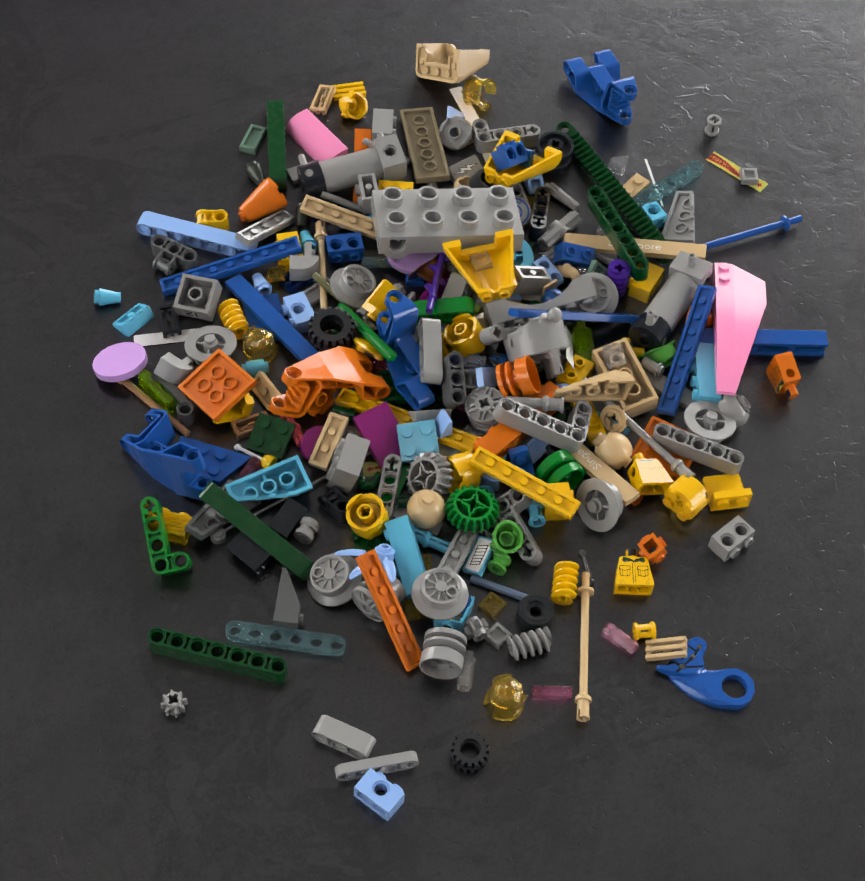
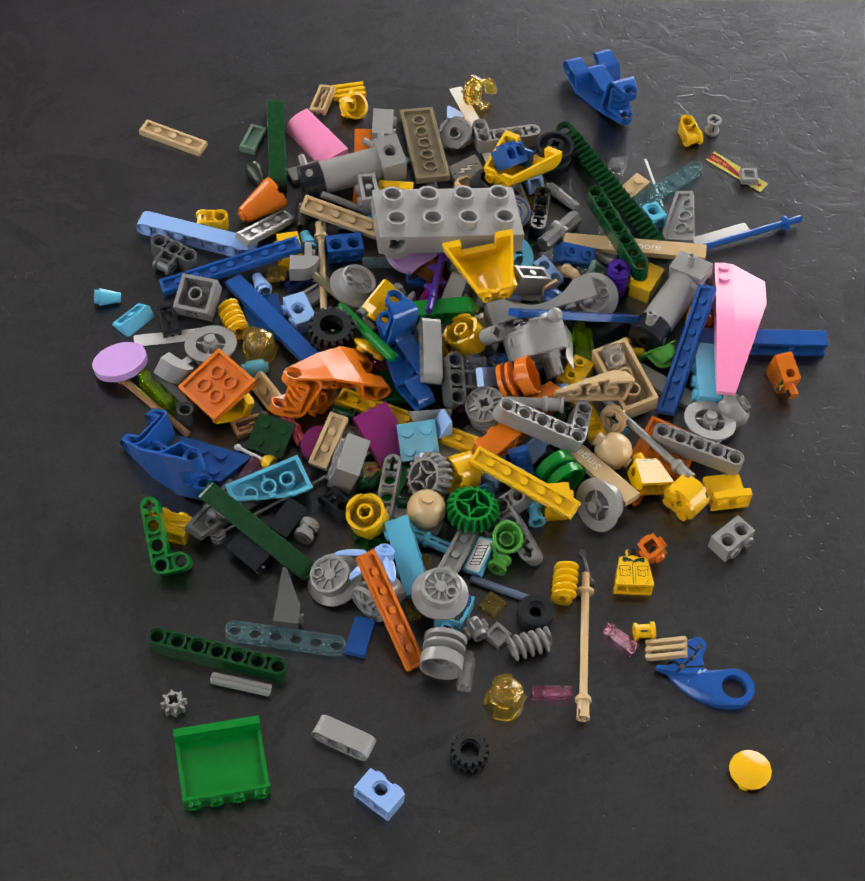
light grey beam [334,751,419,781] -> none
tan windscreen [415,43,490,83] -> none
clear tile [470,251,493,272] -> none
light grey pin [641,356,665,376] -> none
none -> tan tile [139,119,208,157]
none -> green panel [173,715,271,811]
none -> light grey axle [210,672,272,696]
none -> blue tile [345,616,375,659]
none -> yellow piece [677,115,703,147]
none -> white sticker [695,223,750,244]
none -> yellow dish [729,750,772,791]

